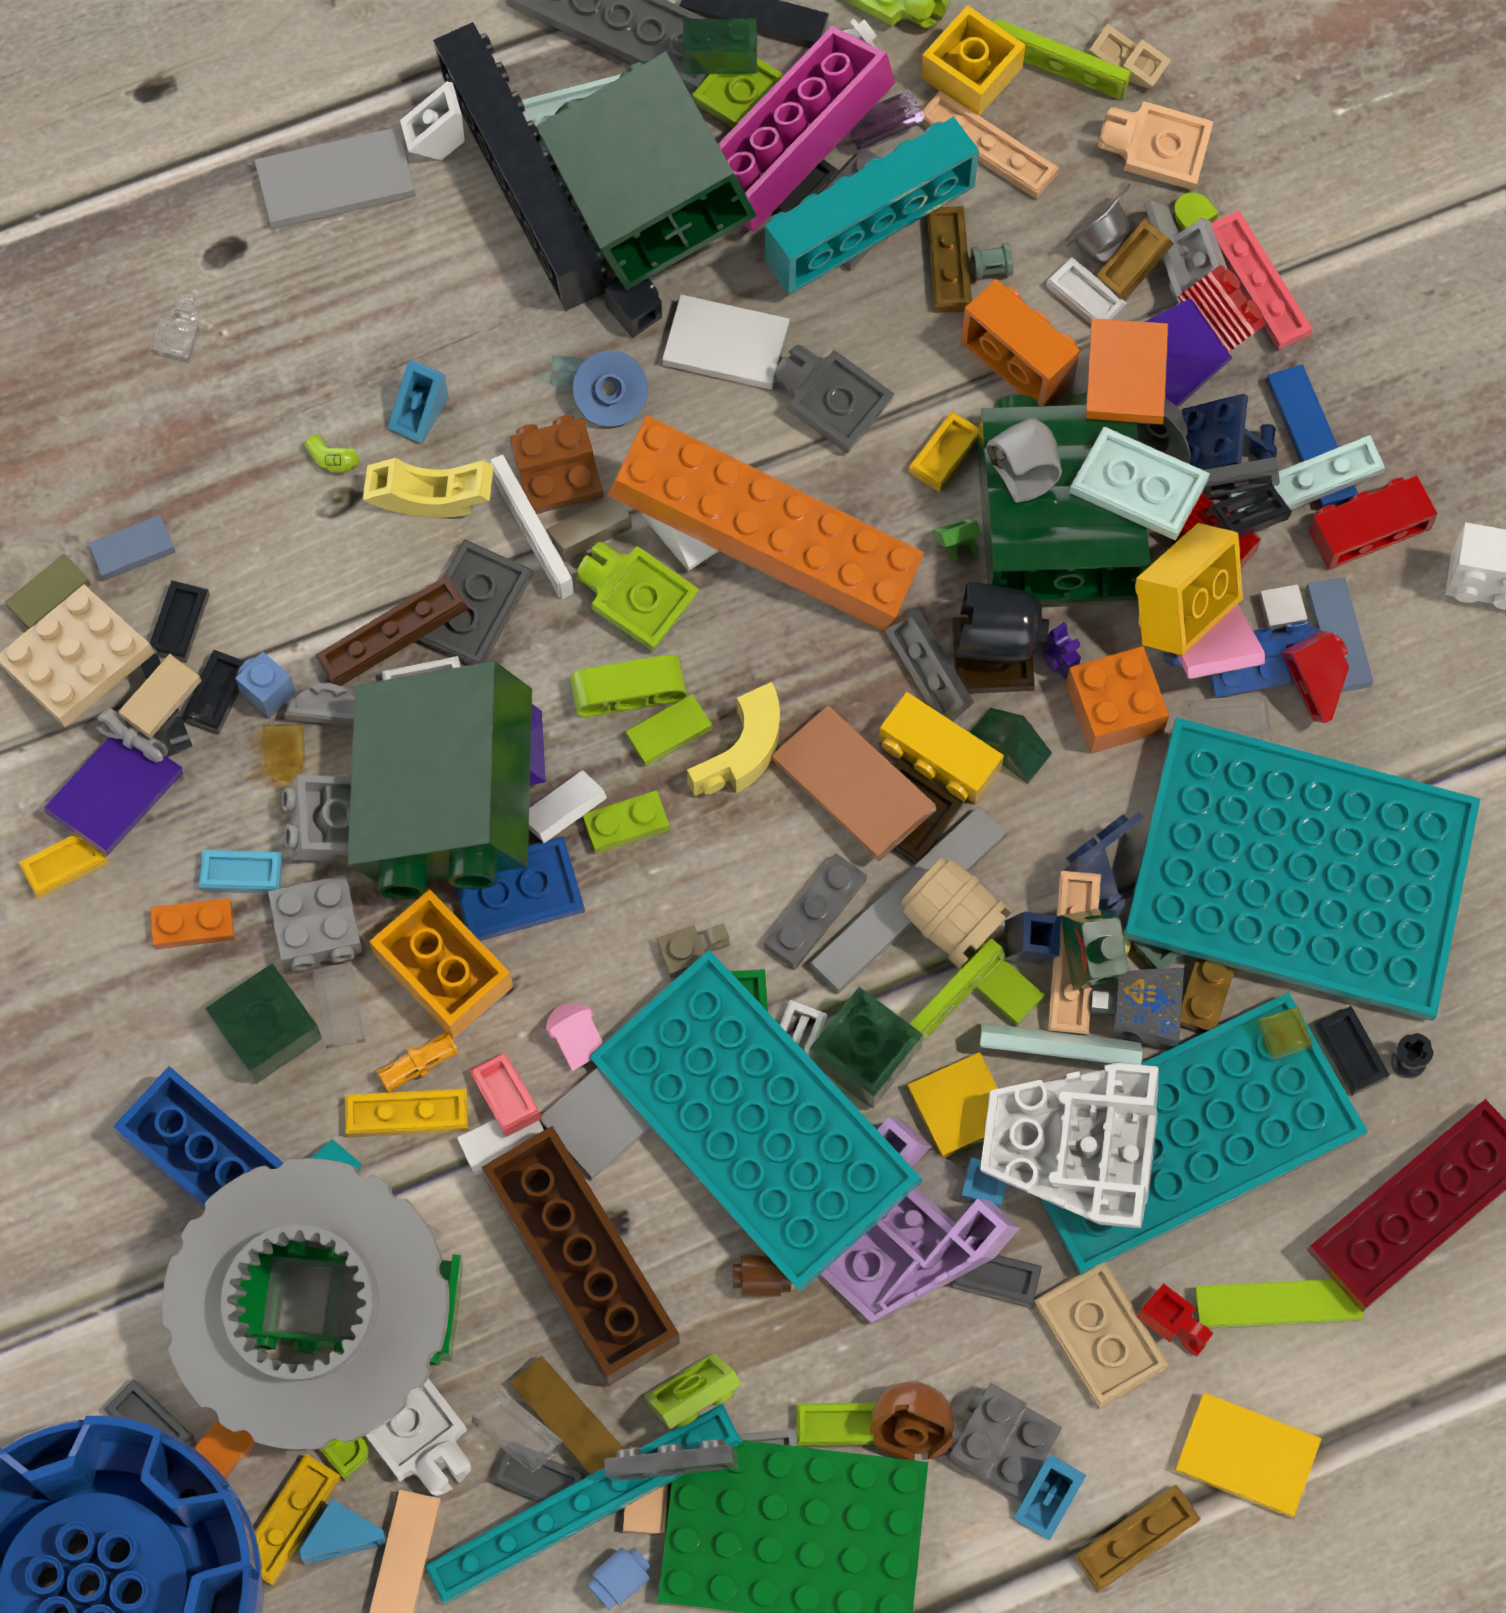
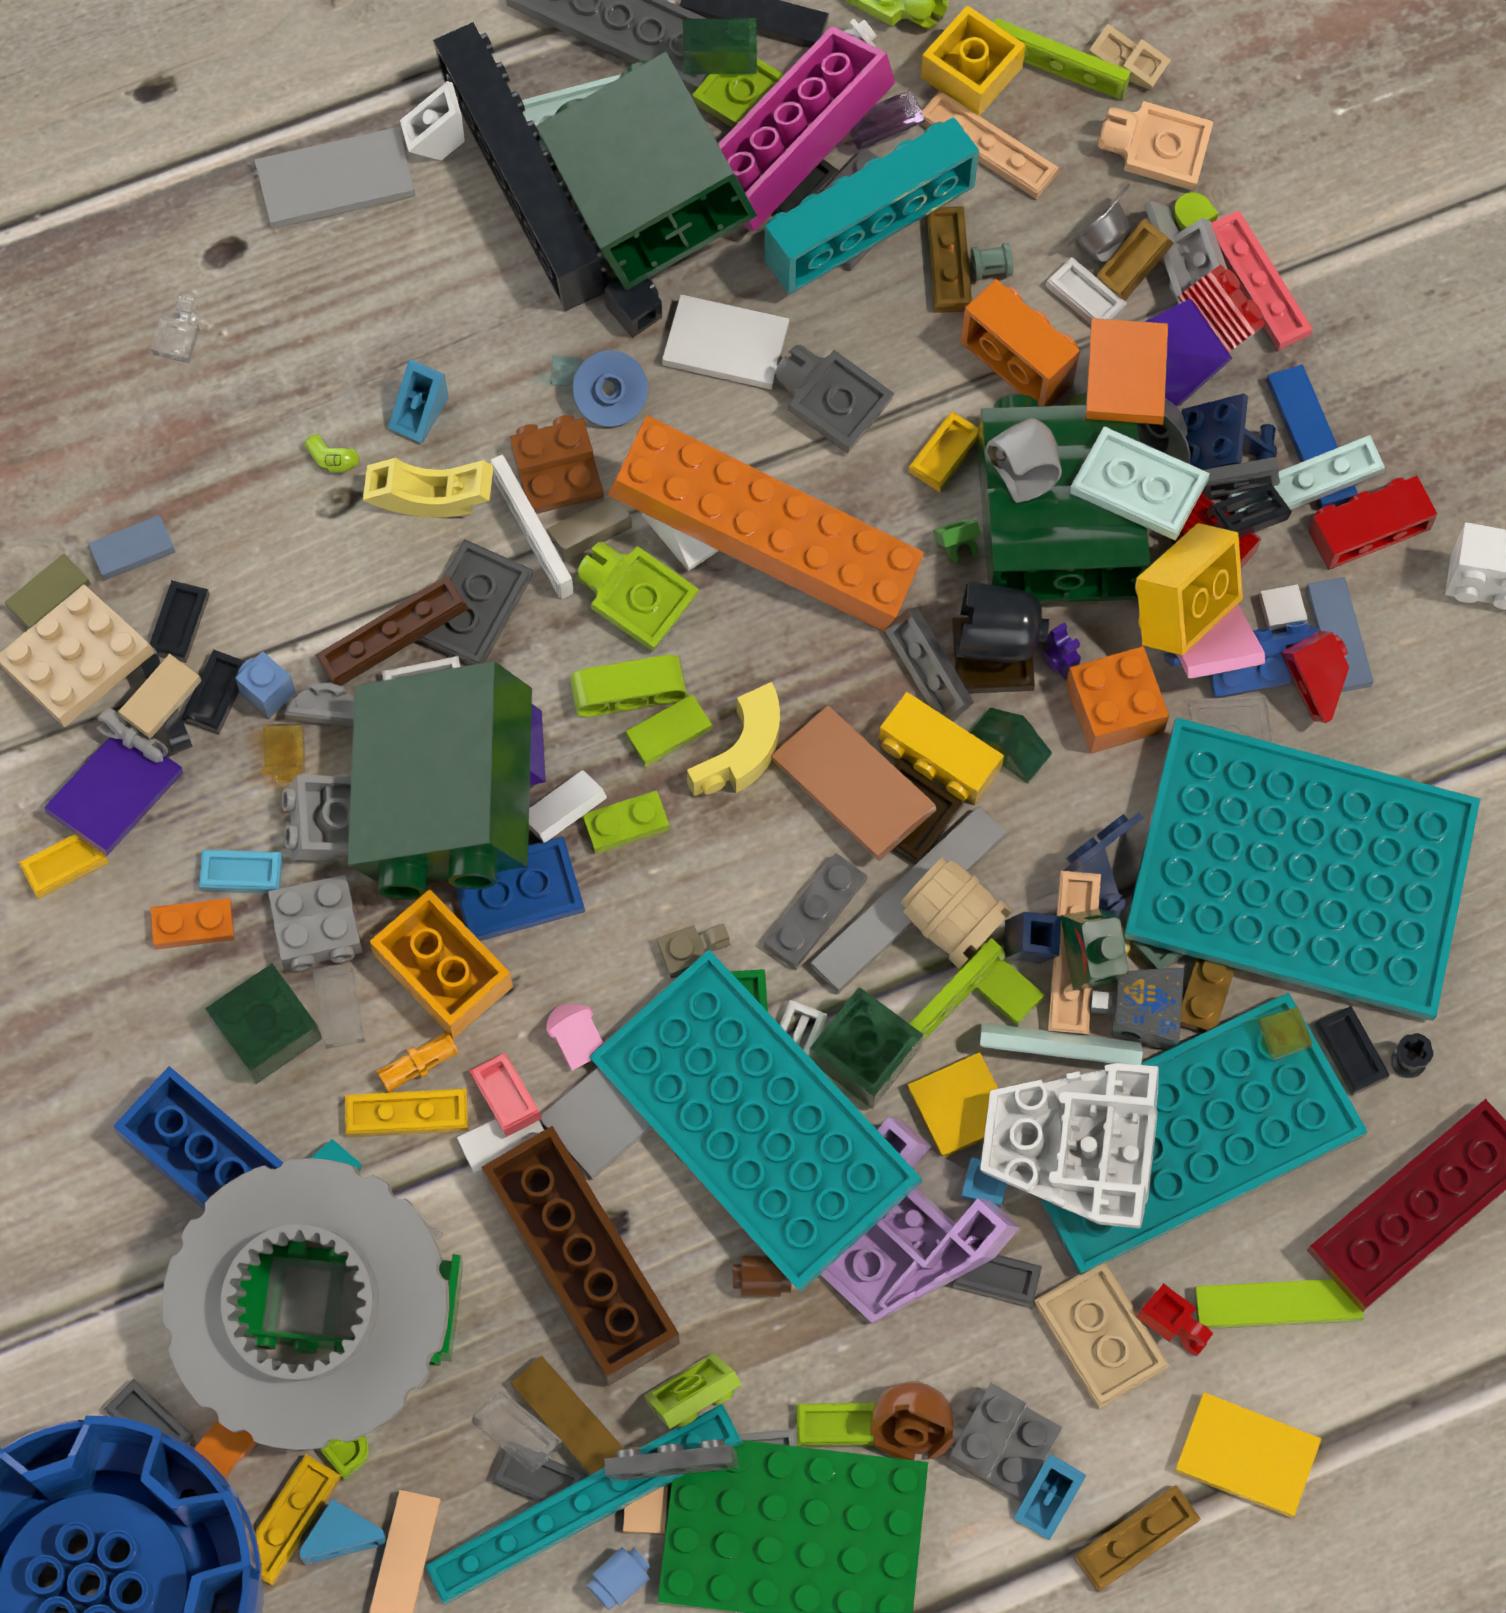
white plate [365,1378,471,1496] -> none

